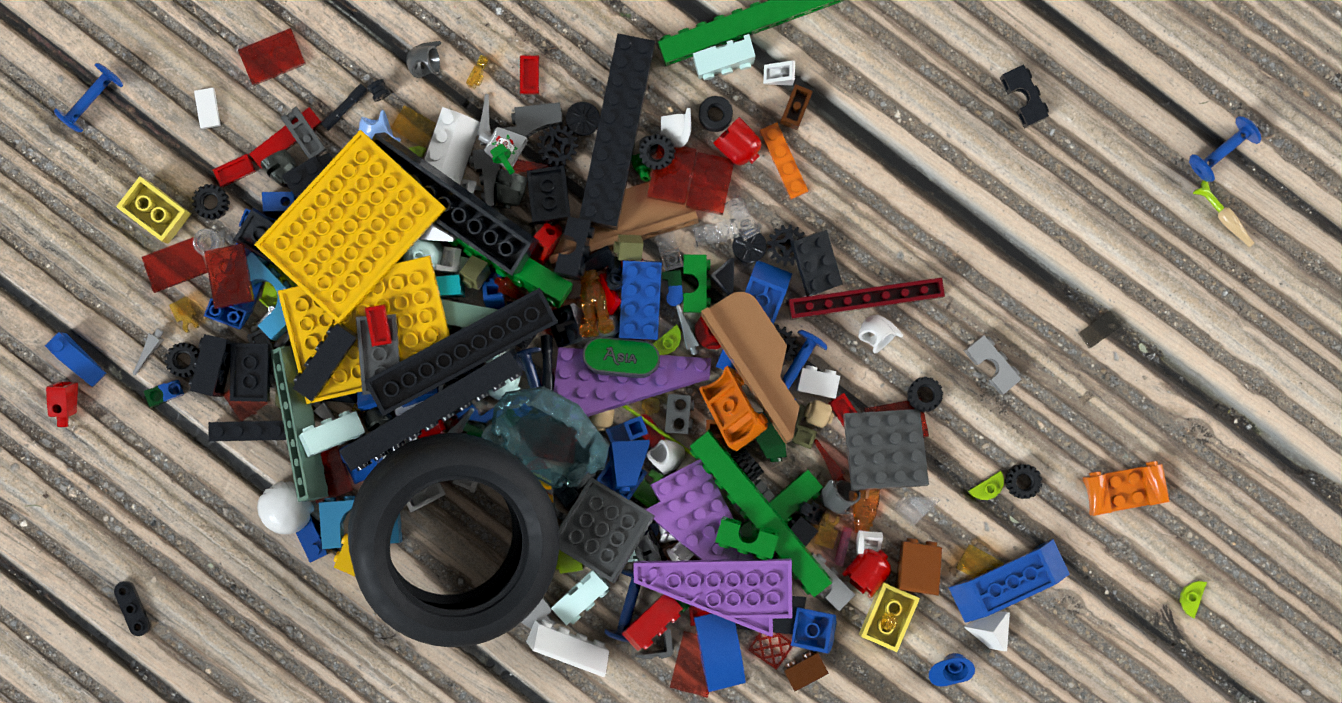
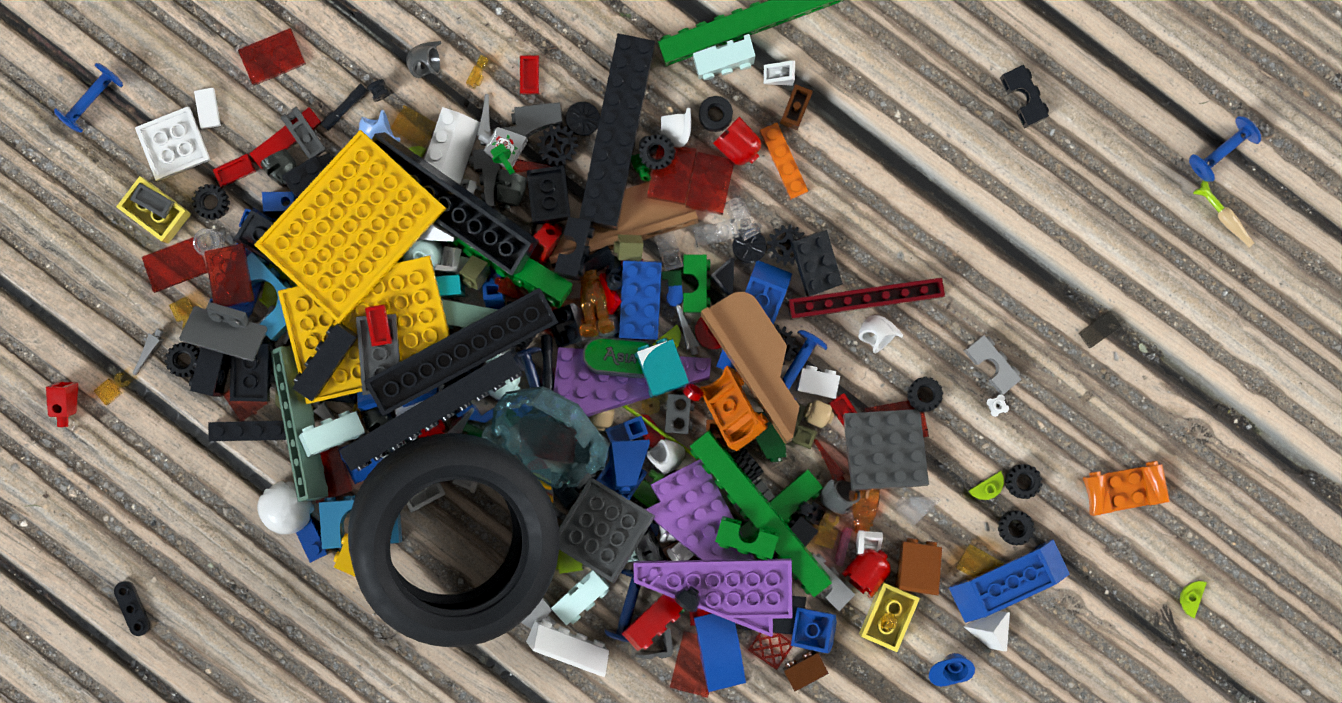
blue slope [45,332,107,387] -> none
leg [143,380,184,408] -> none
none -> clear yellow plate [94,372,131,406]
none -> dark grey tile [130,183,175,219]
none -> white plate [135,107,211,181]
none -> dark grey bracket [179,302,267,361]
none -> teal panel [635,338,689,398]
none -> black cone [675,586,700,612]
none -> red tile [683,384,703,401]
none -> white plate [987,395,1009,417]
none -> black tyre [998,510,1035,546]

